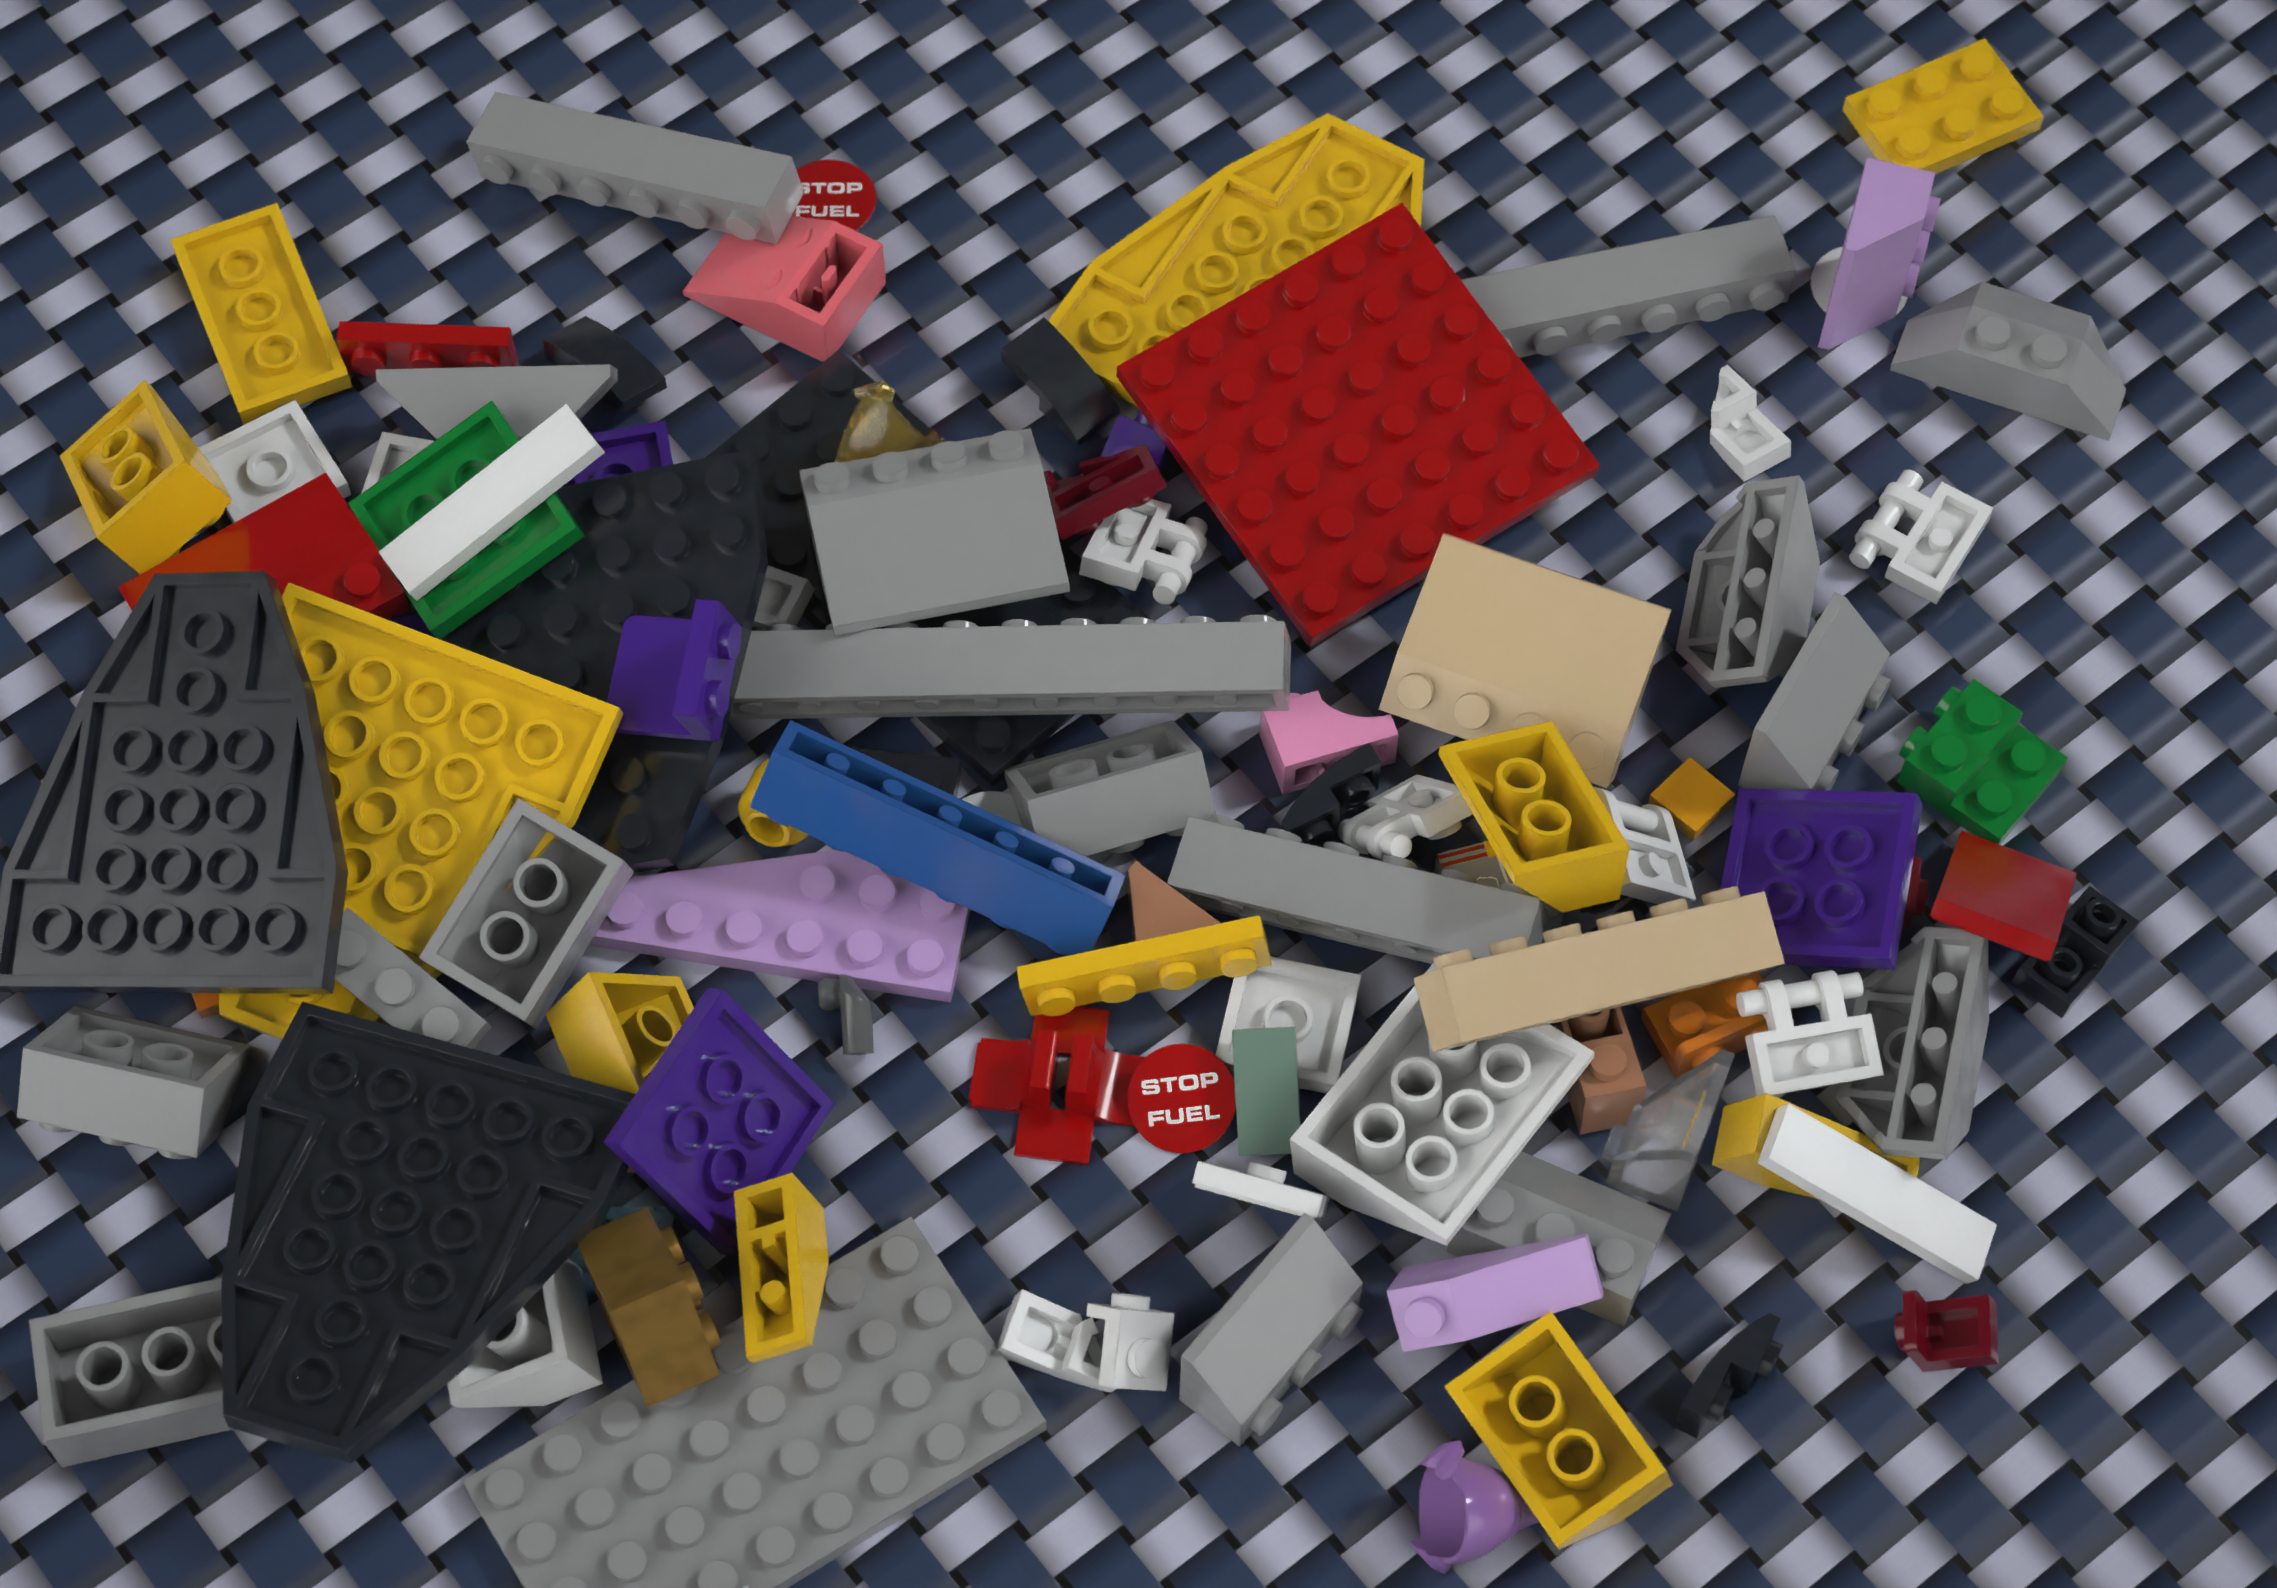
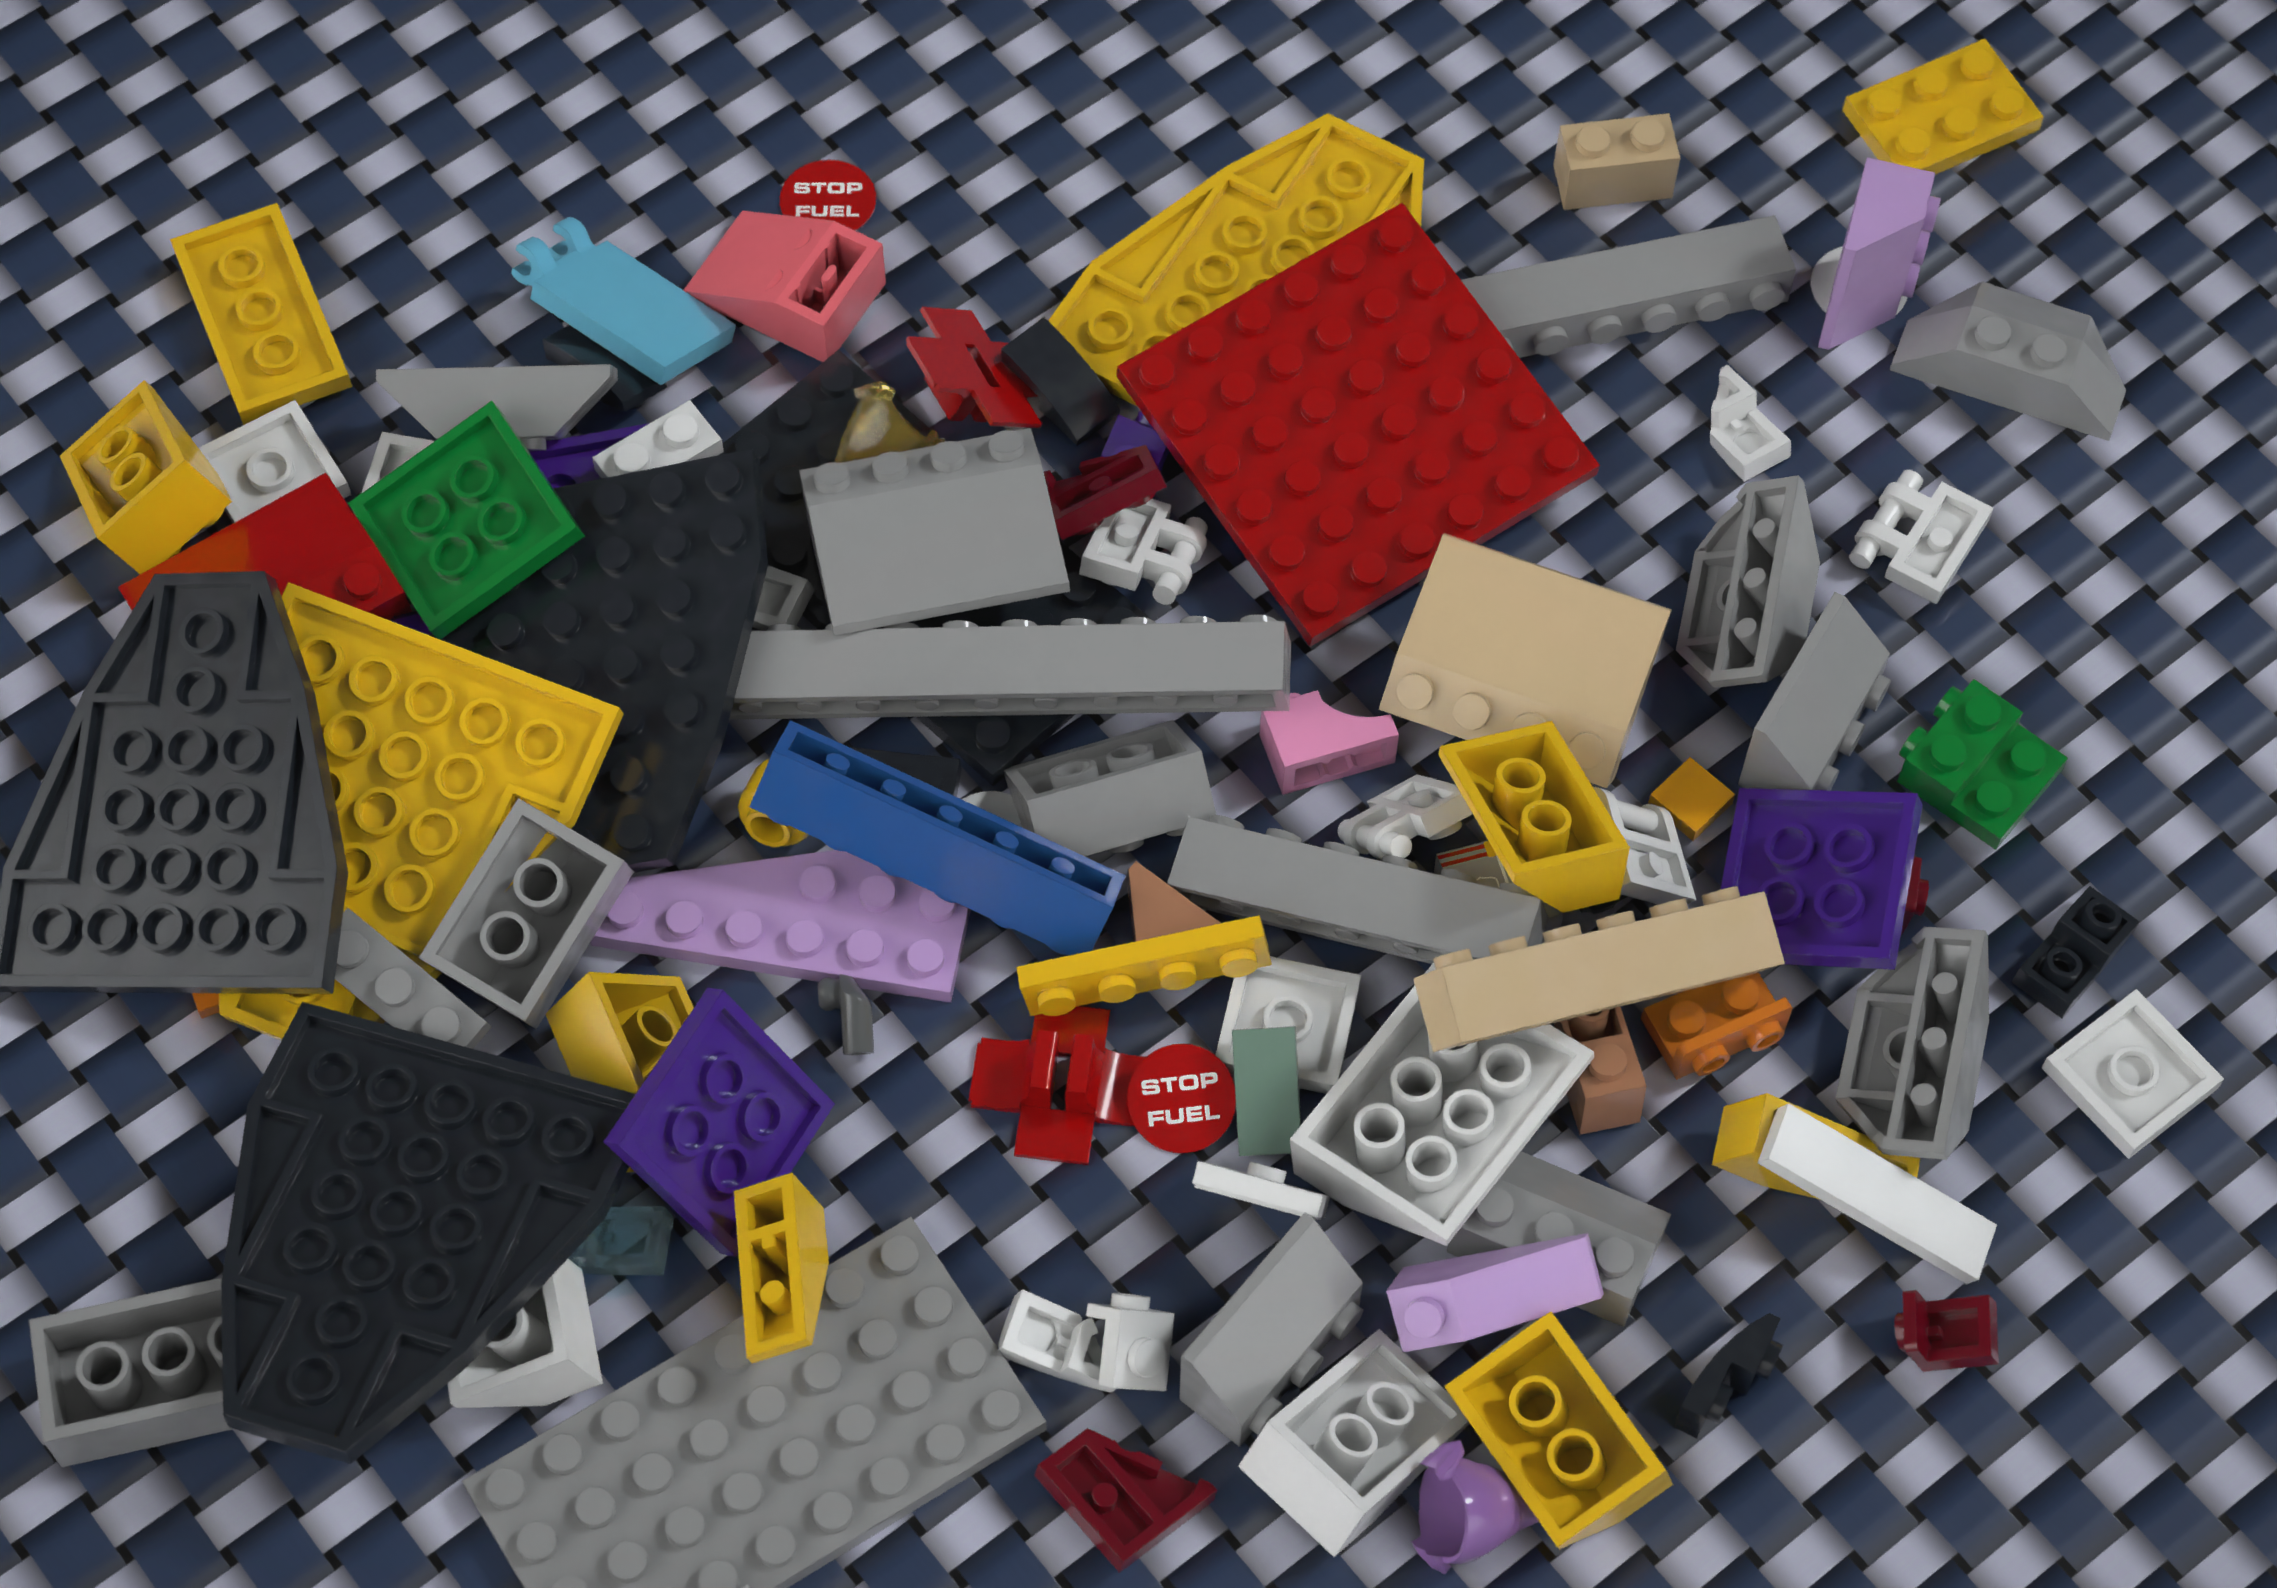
light grey slope [17,1006,251,1159] -> none
red plate [336,321,518,376] -> none
white tile [379,404,605,601] -> none
light grey brick [466,92,804,244] -> none
pearl gold brick [578,1207,722,1407] -> none
dark purple bracket [607,599,742,742] -> none
black slope [1281,743,1382,848] -> none
clear slope [1602,1049,1735,1211] -> none
white plate [1736,970,1884,1096] -> none
red tile [1930,830,2077,961] -> none
none -> medium azure tile [511,217,736,385]
none -> white plate [592,400,724,478]
none -> red piece [906,307,1042,428]
none -> dark red wing [1035,1428,1218,1573]
none -> white slope [1238,1329,1469,1557]
none -> tan brick [1554,113,1680,210]
none -> white plate [2042,989,2224,1159]

